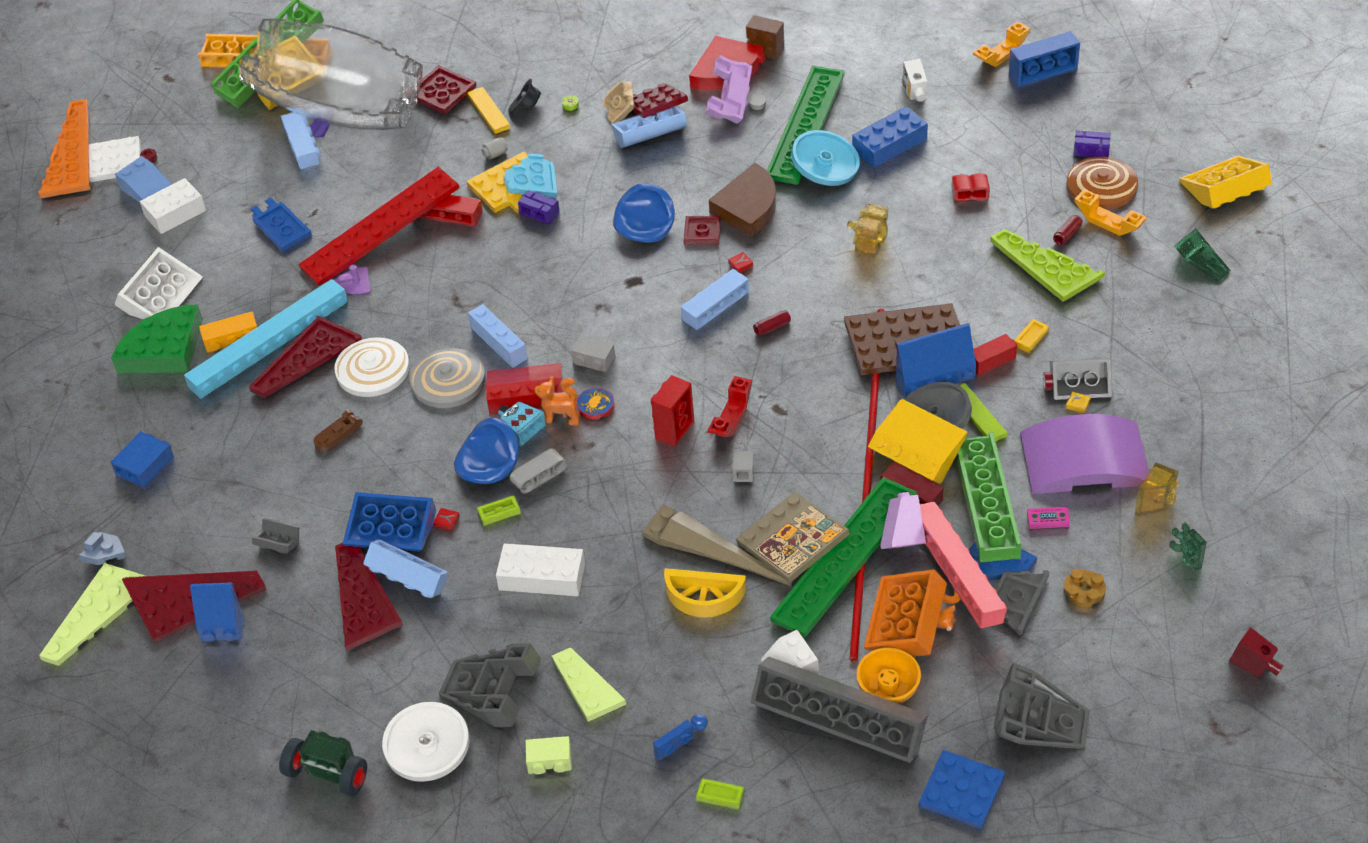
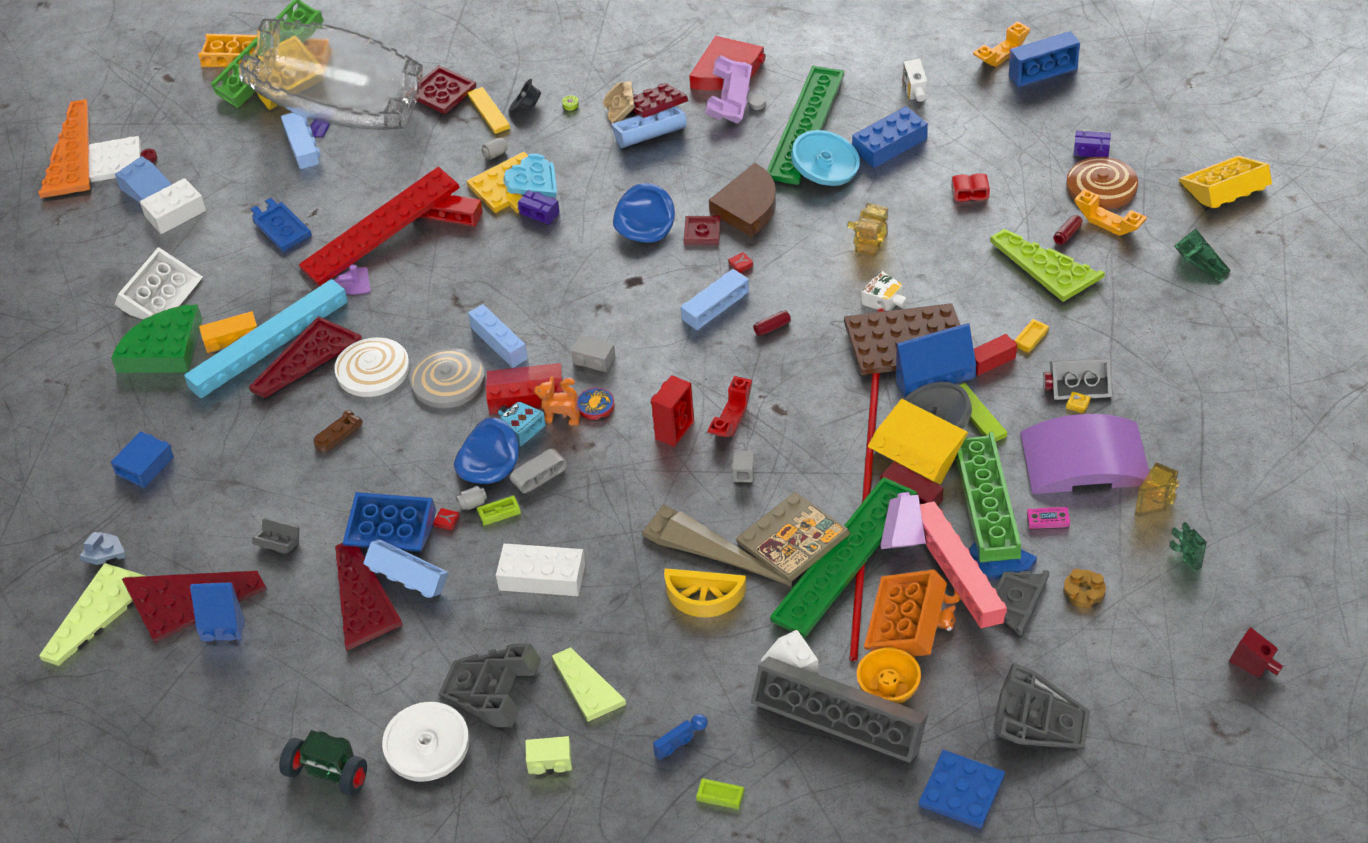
reddish brown piece [746,15,785,60] -> none
none -> light grey brick [456,486,487,511]
none -> white torso [861,271,908,311]

